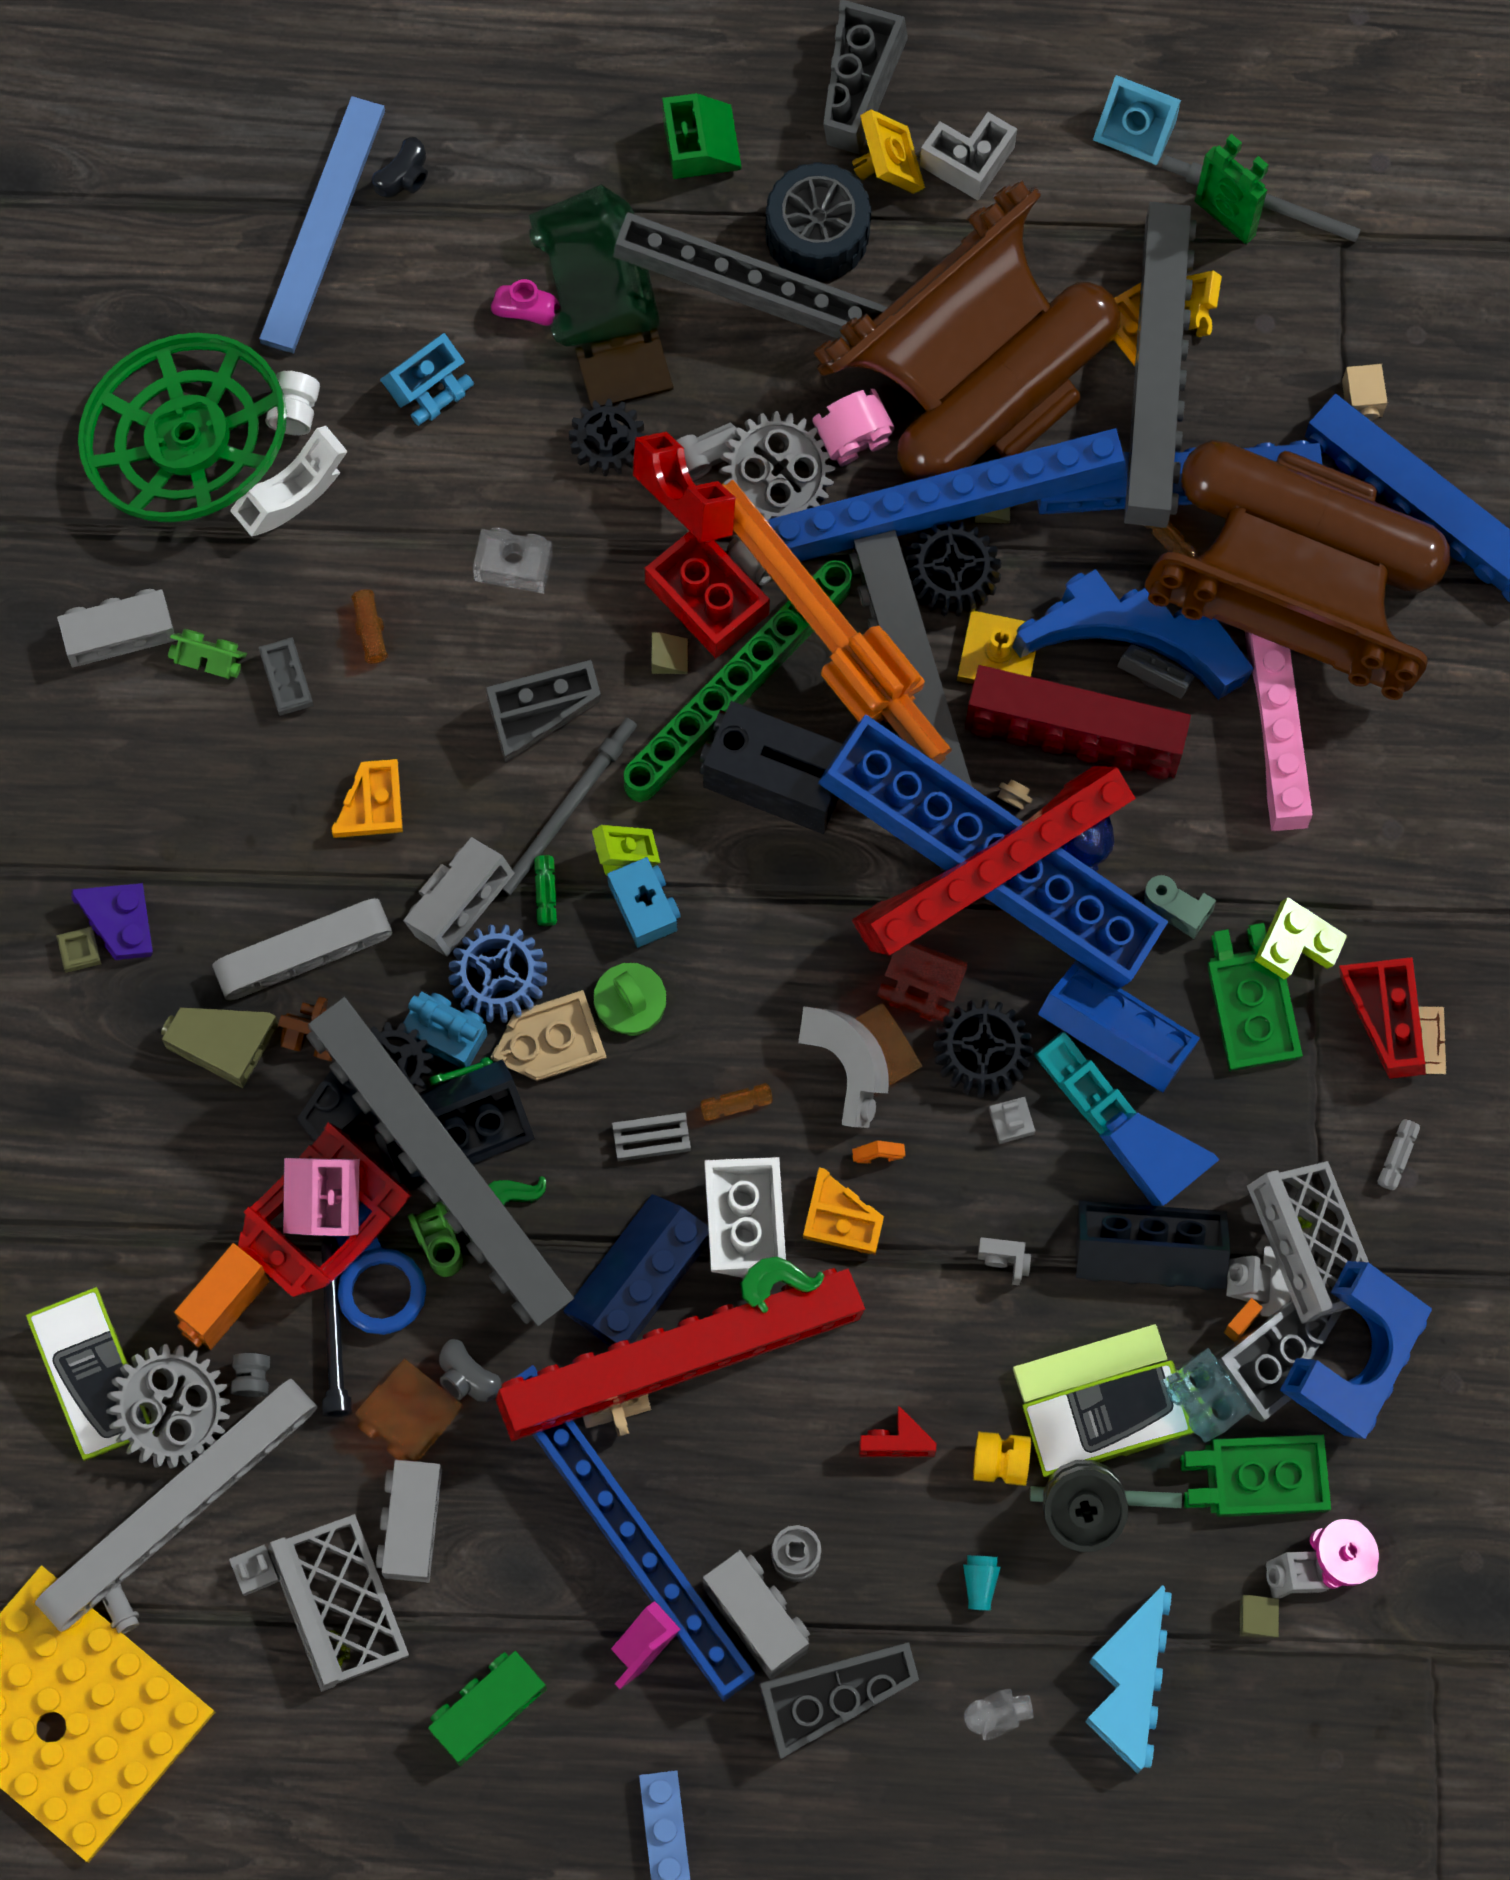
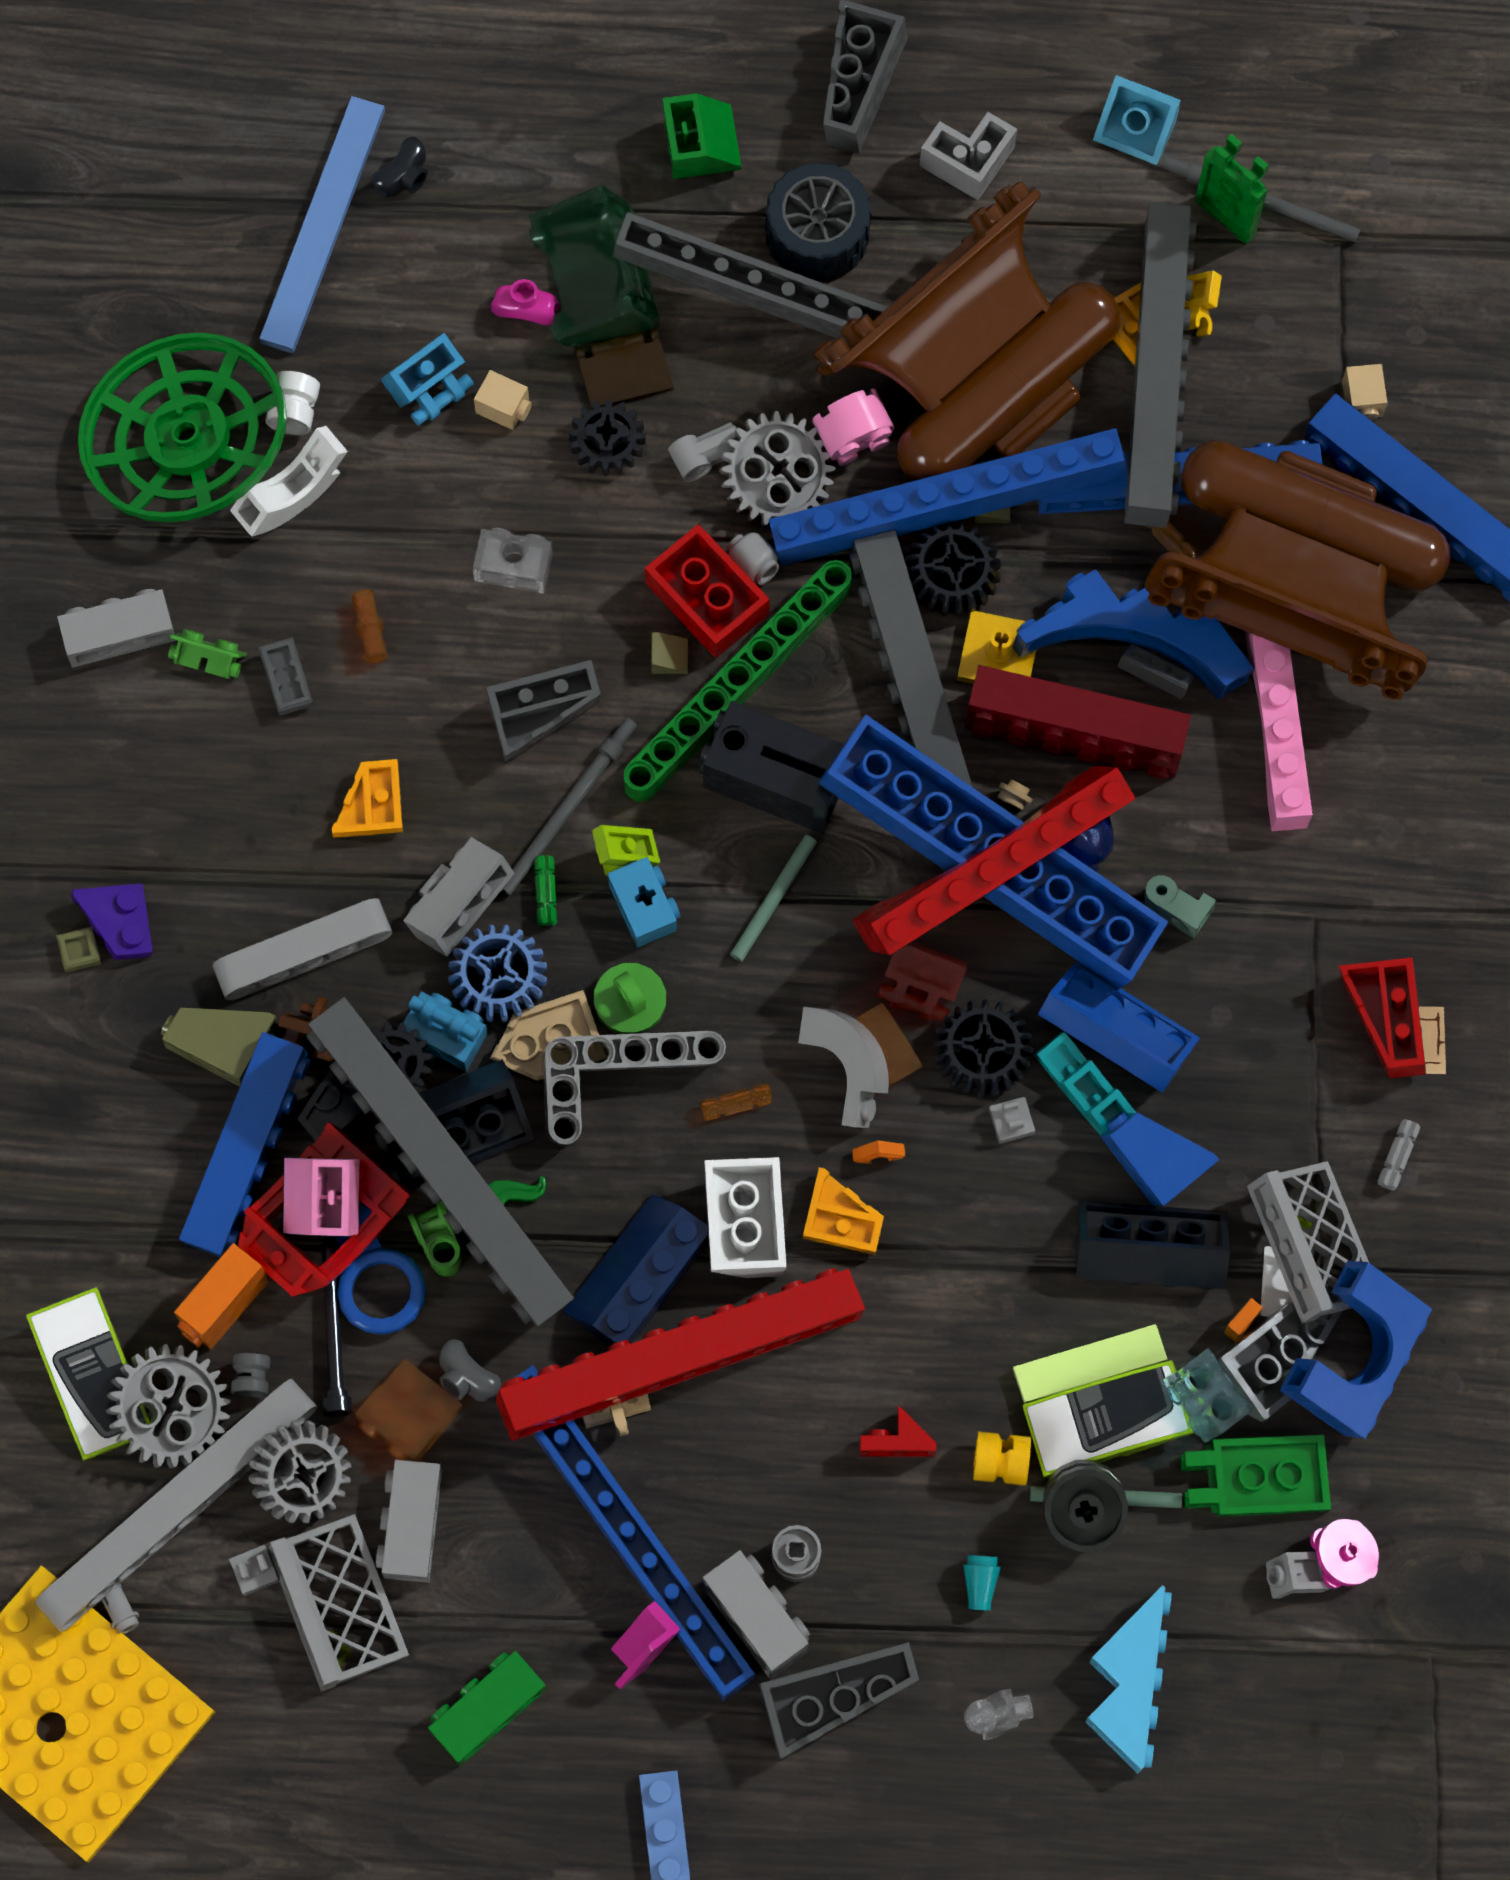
green hinge [429,1057,493,1086] -> none
light grey tile [612,1113,691,1161] -> none
red arch [633,431,736,542] -> none
orange axle [722,480,952,765] -> none
green piece [740,1256,824,1313] -> none
yellow tile [852,109,925,194] -> none
light grey bracket [977,1237,1031,1285] -> none
green tile [1207,923,1303,1071] -> none
light grey bracket [1226,1255,1271,1304] -> none
olive slope [1240,1595,1279,1638] -> none
plate [1255,898,1347,979] -> none
none -> blue brick [179,1032,310,1258]
none -> light grey gear [249,1420,352,1523]
none -> tan brick [474,370,532,430]
none -> light grey beam [542,1031,726,1146]
none -> sand green bar [730,835,817,962]

